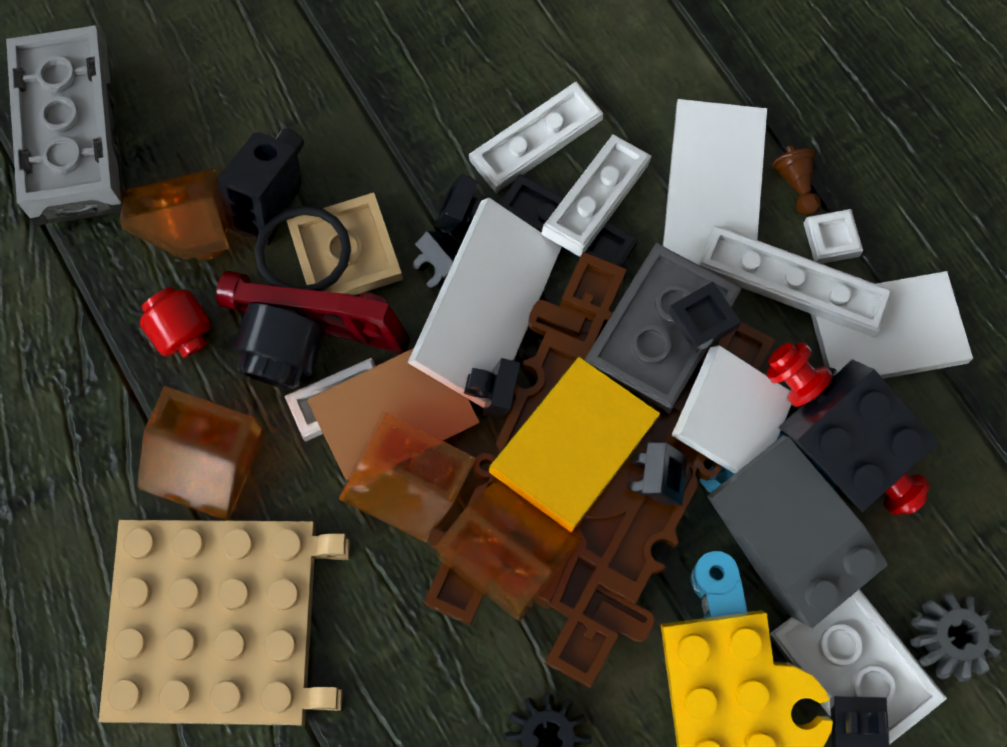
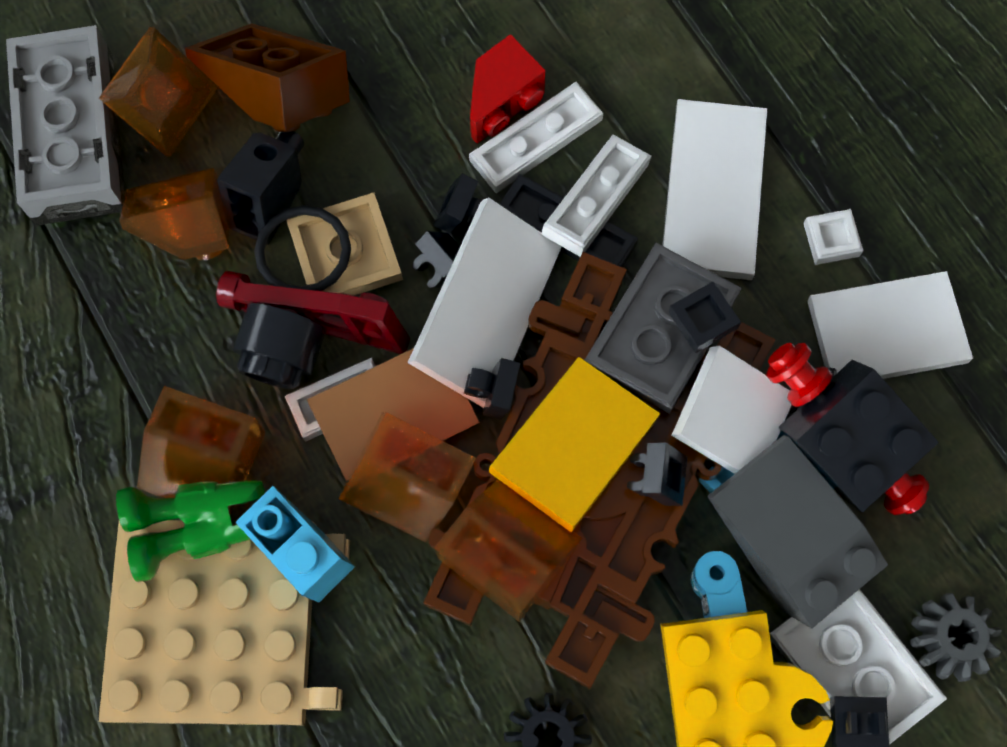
red head [139,286,212,359] -> none
white tile [698,224,893,338] -> none
reddish brown piece [772,145,821,216] -> none
none -> clear orange slope [98,27,218,157]
none -> green piece [116,480,266,582]
none -> reddish brown slope [185,23,350,132]
none -> medium azure slope [235,486,355,603]
none -> red slope [470,34,545,144]

